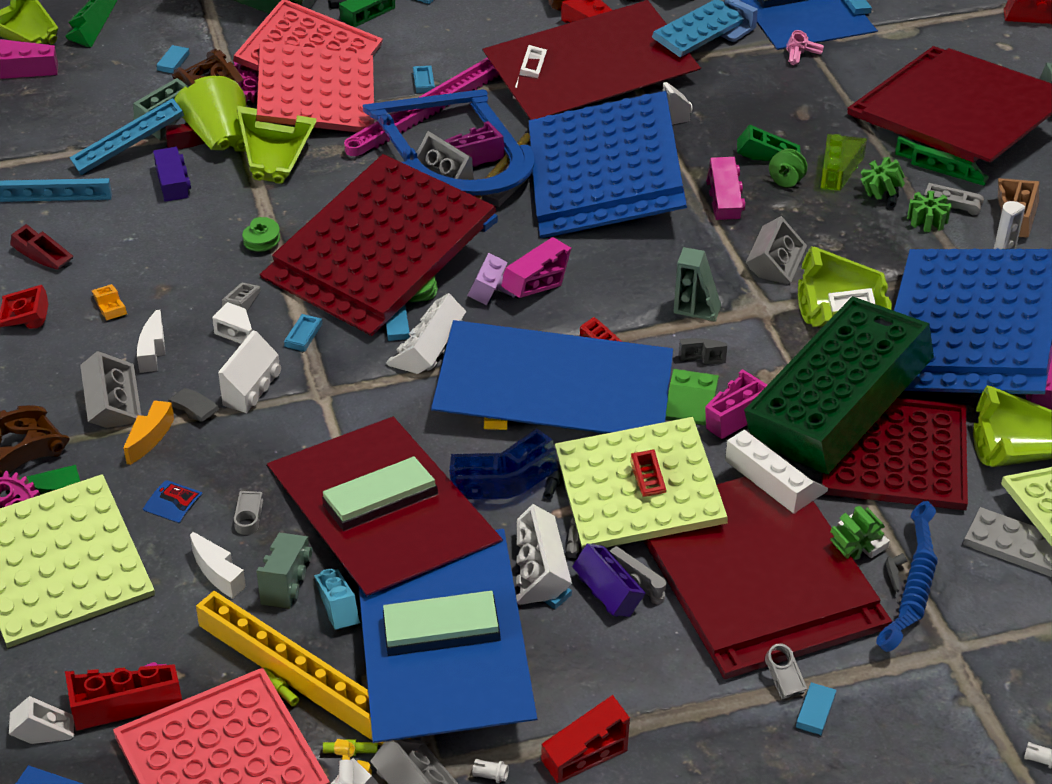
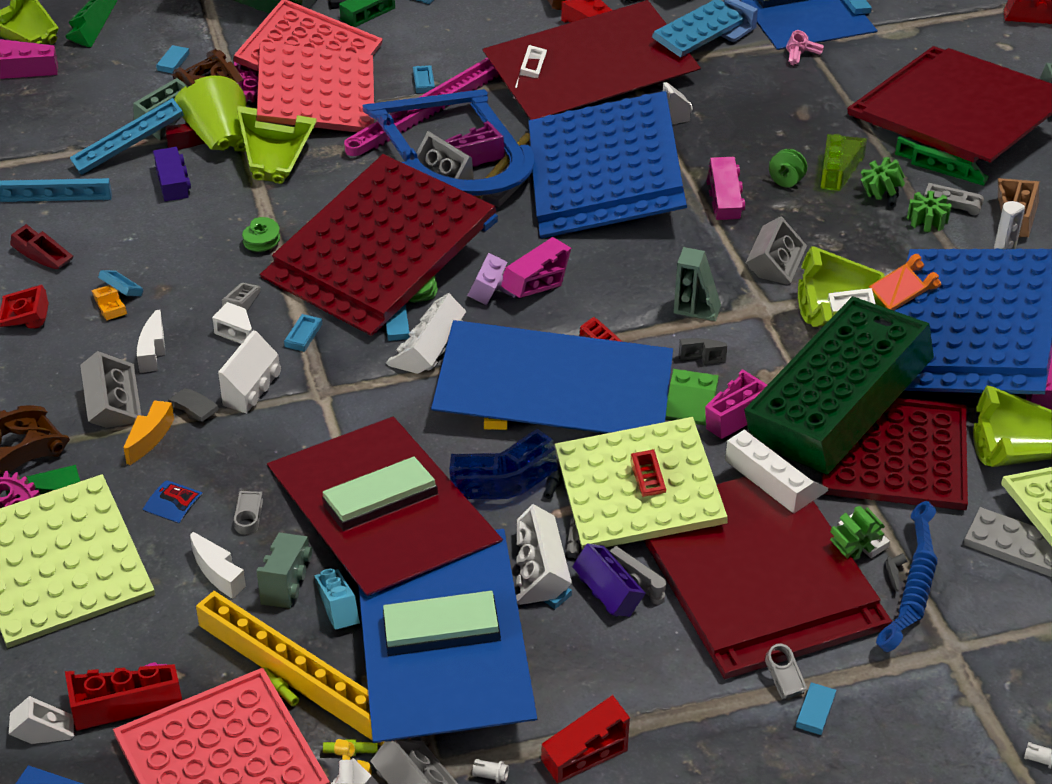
green slope [737,125,800,161] -> none
none -> dark azure tile [98,270,144,296]
none -> flag [869,254,941,311]

